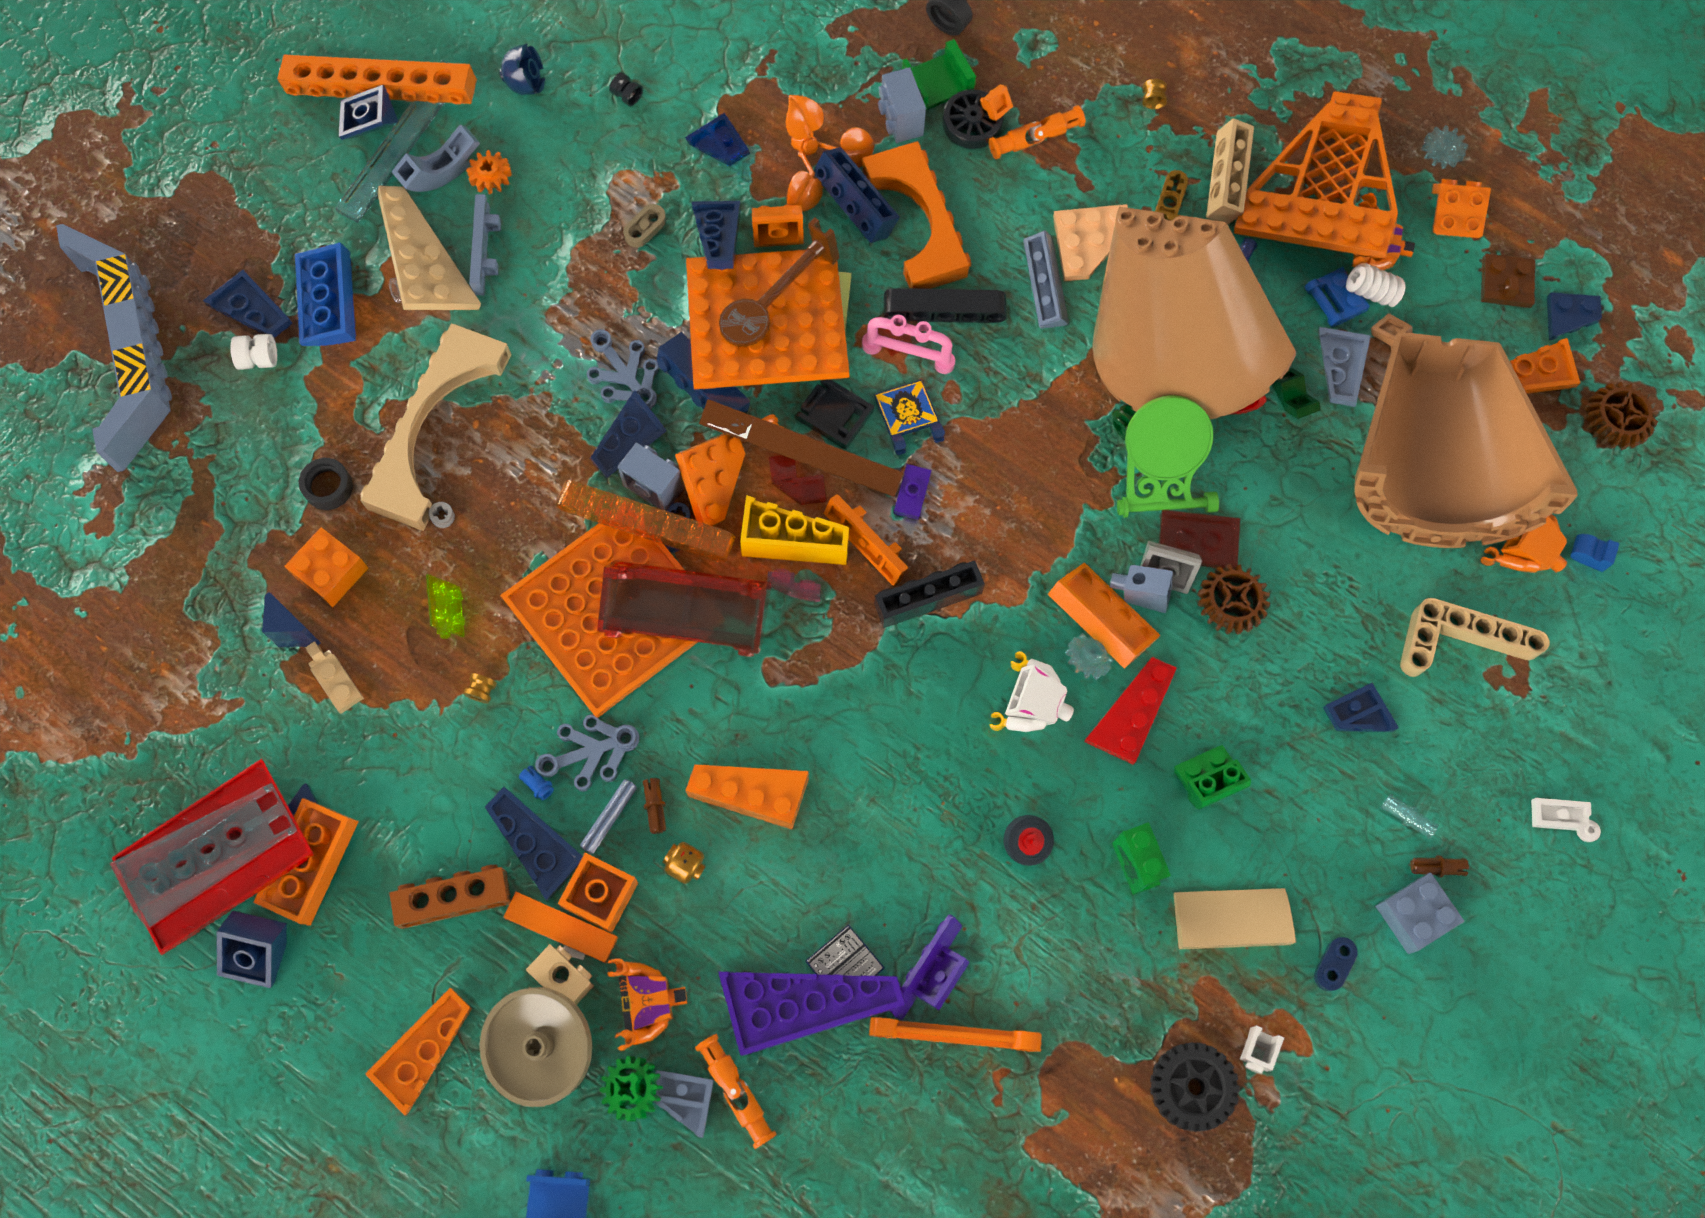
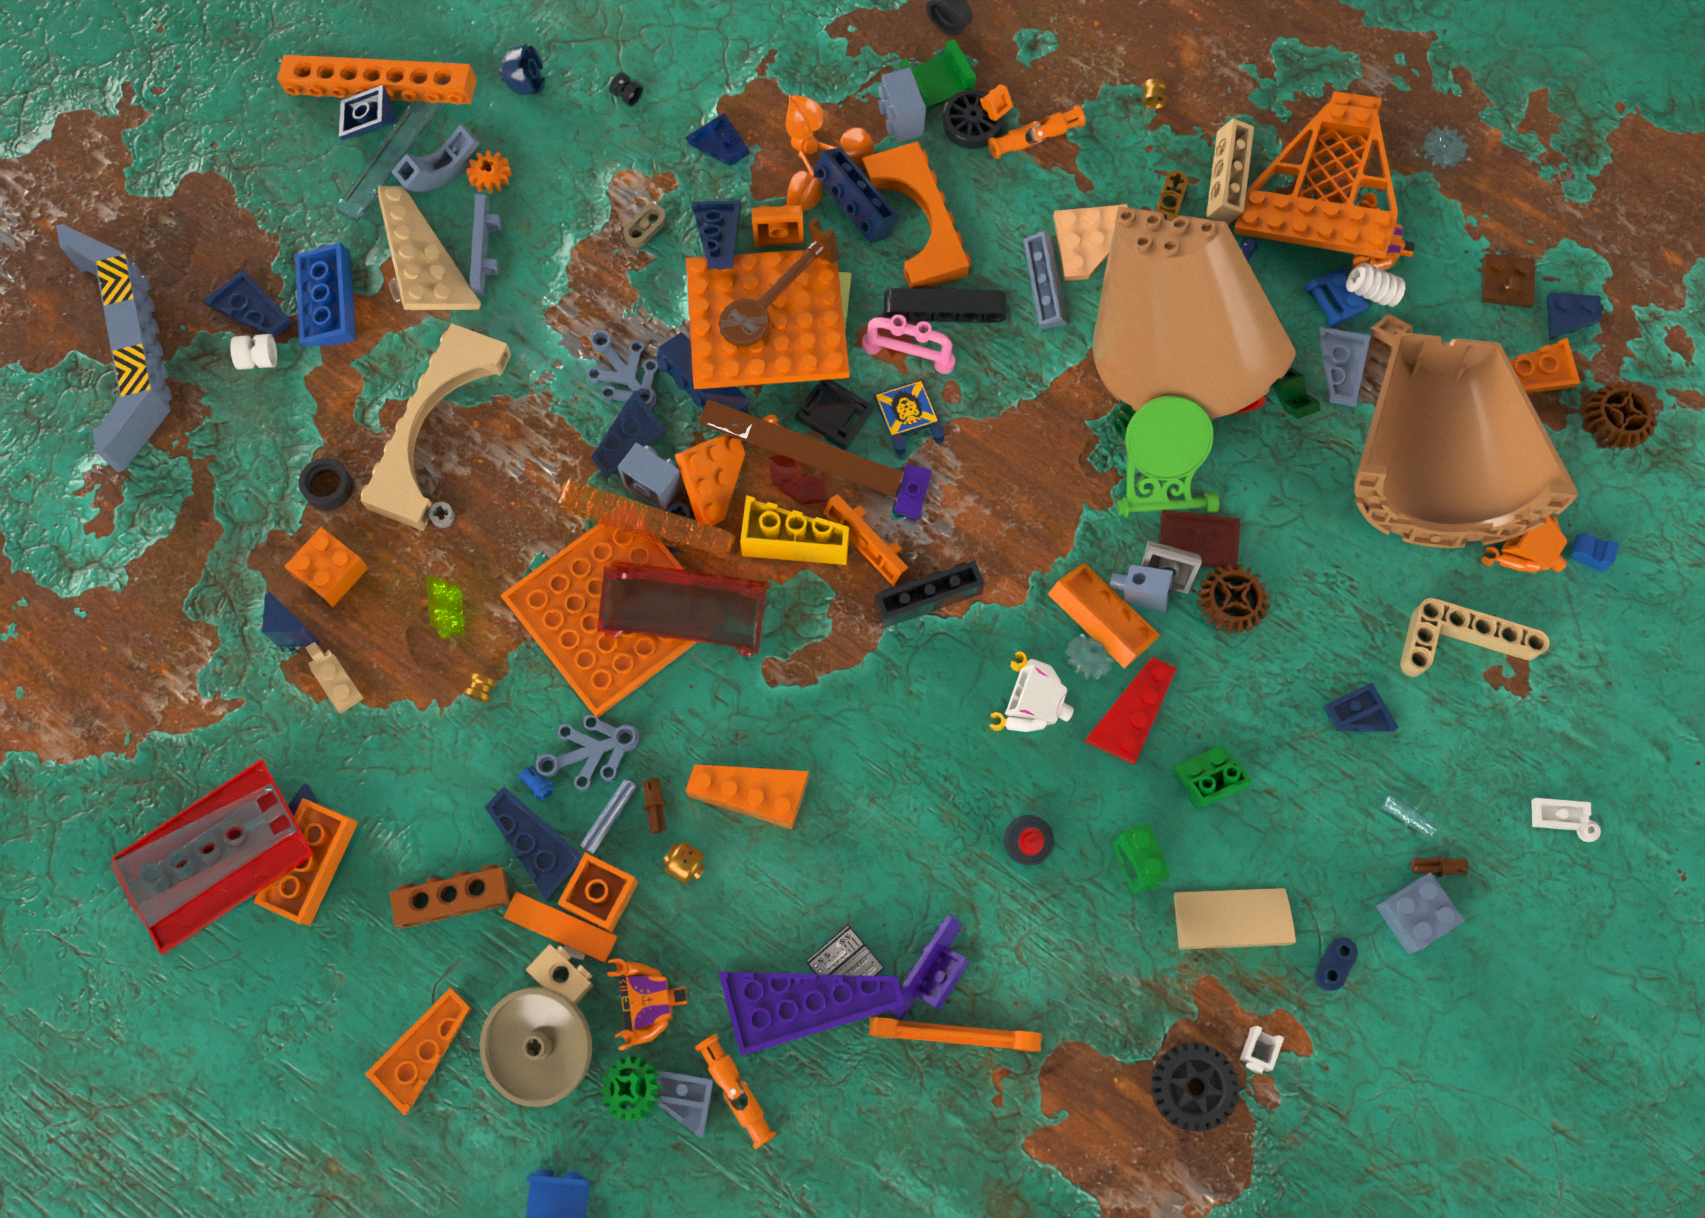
dark blue slope [217,911,287,988] -> none
clear pink slope [768,569,821,602] -> none
orange bracket [1431,179,1491,238] -> none

